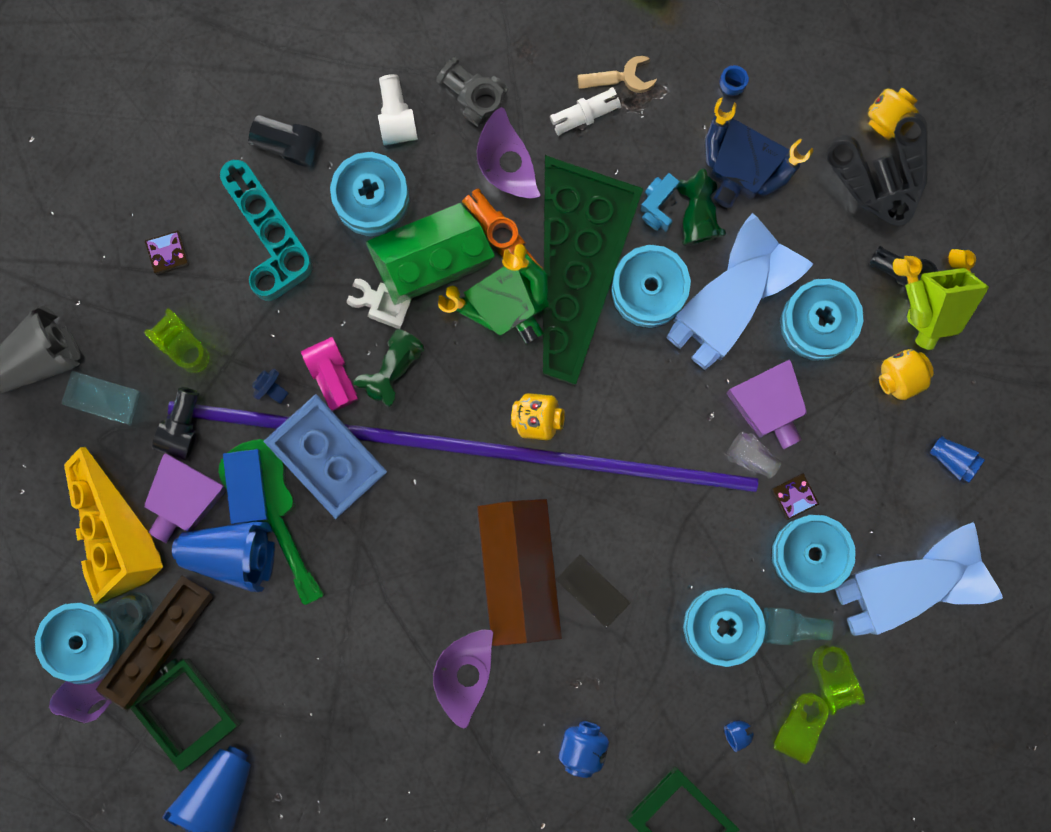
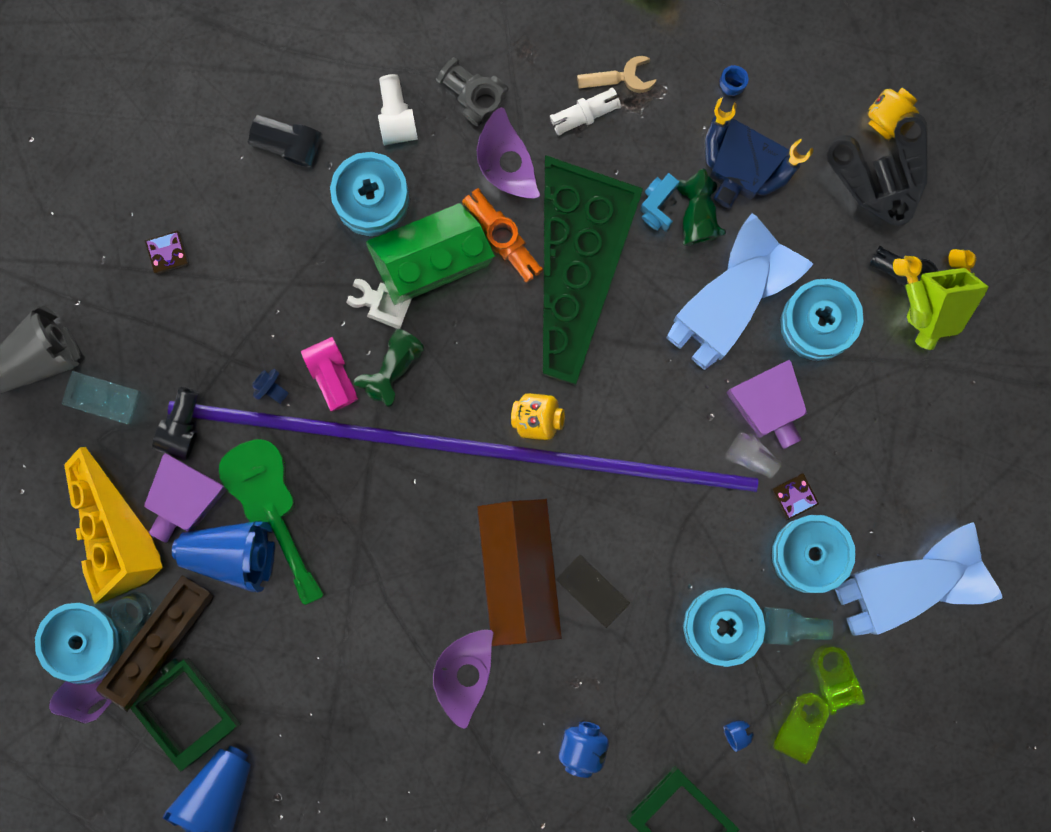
clear neon green piece [144,308,210,373] -> none
teal beam [220,160,313,301] -> none
blue tile [223,449,268,525] -> none
medium blue tile [264,394,387,519] -> none
green torso [438,244,549,344] -> none
medium azure wheel [611,245,691,328] -> none
yellow head [879,349,934,400] -> none
blue cone [930,436,985,483] -> none

